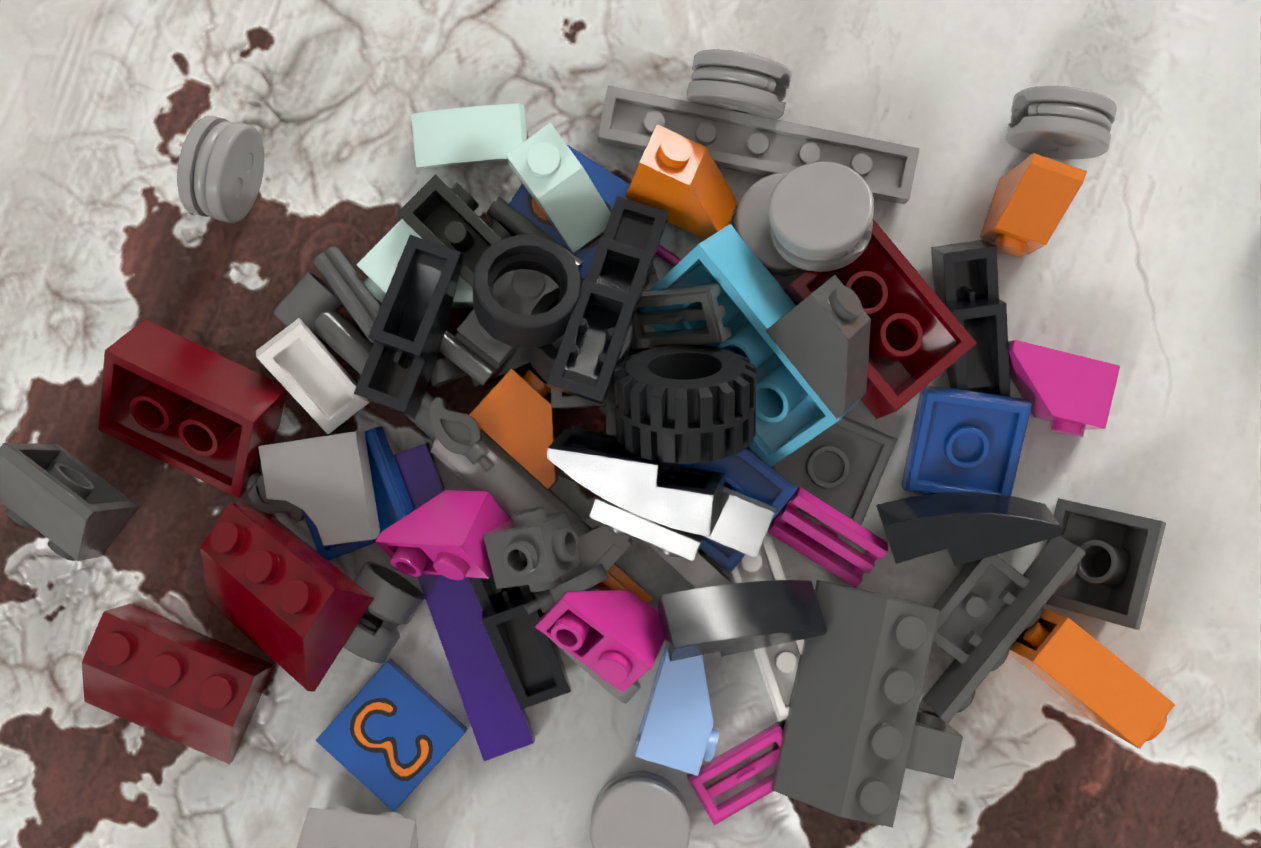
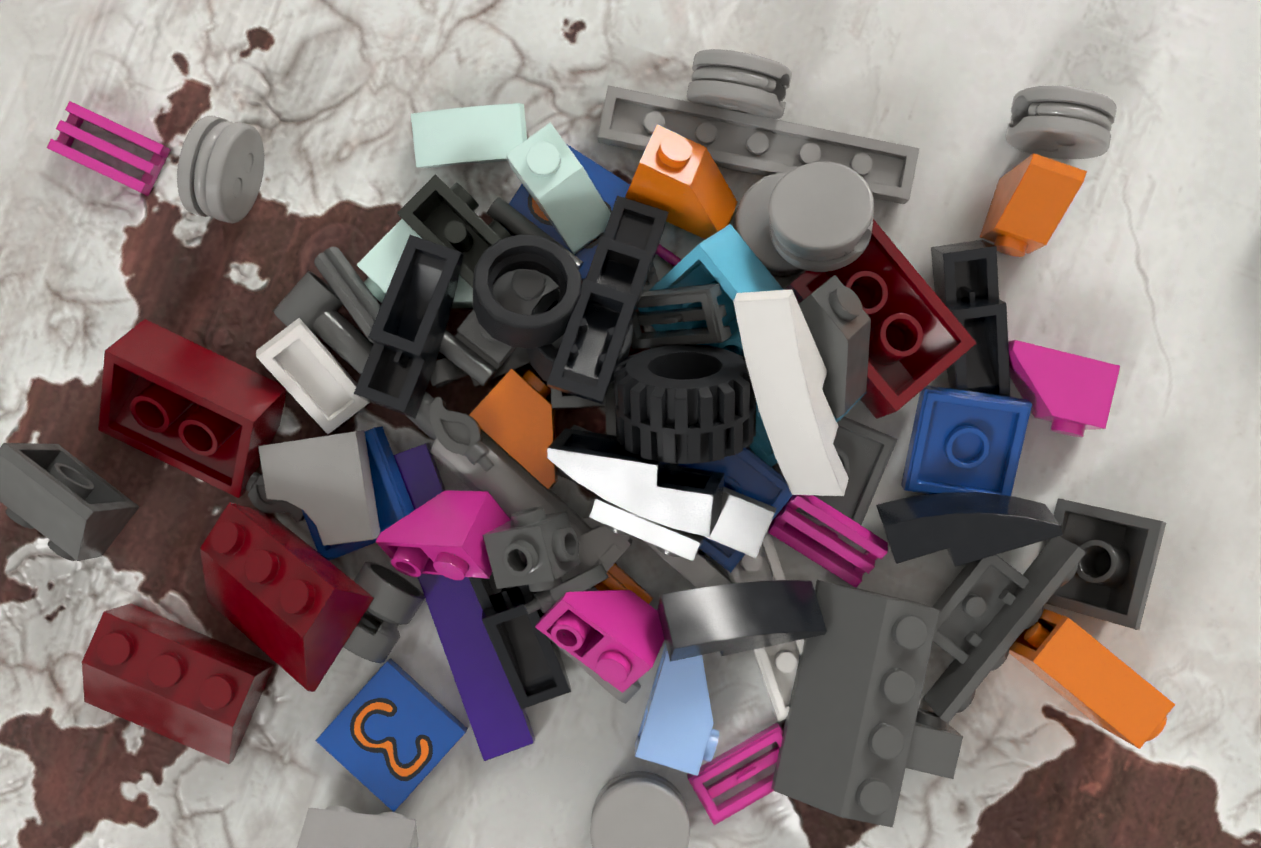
none -> dark pink tile [46,101,171,196]
none -> white slope [733,289,849,496]

